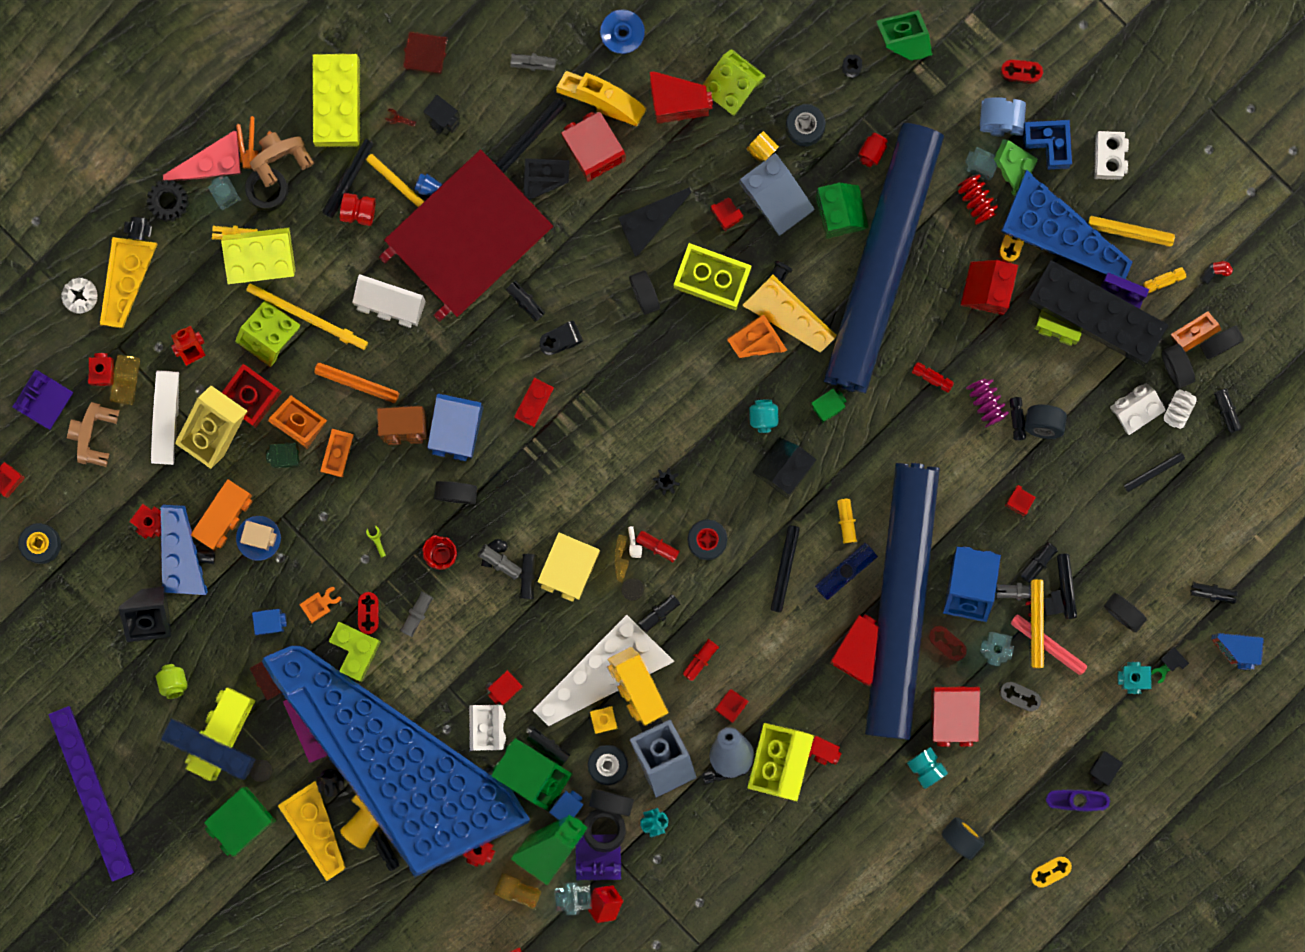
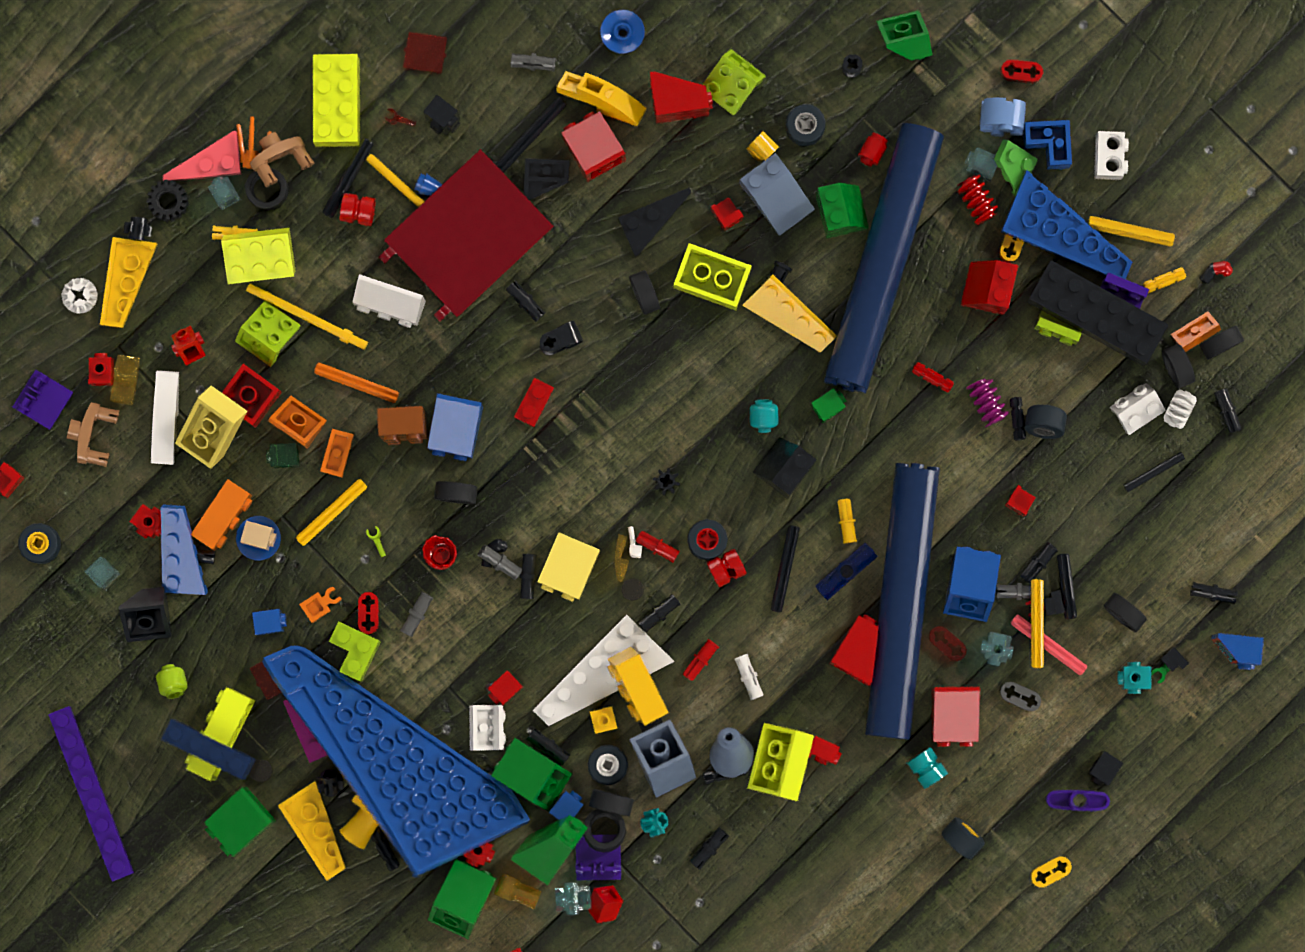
red panel [715,689,749,723] -> none
orange wing [727,314,787,358] -> none
none -> clear light blue brick [84,556,120,589]
none -> yellow axle [296,479,367,546]
none -> green slope [428,860,496,939]
none -> black pin [689,827,729,870]
none -> red wheel [706,549,747,588]
none -> white pin [734,654,764,700]

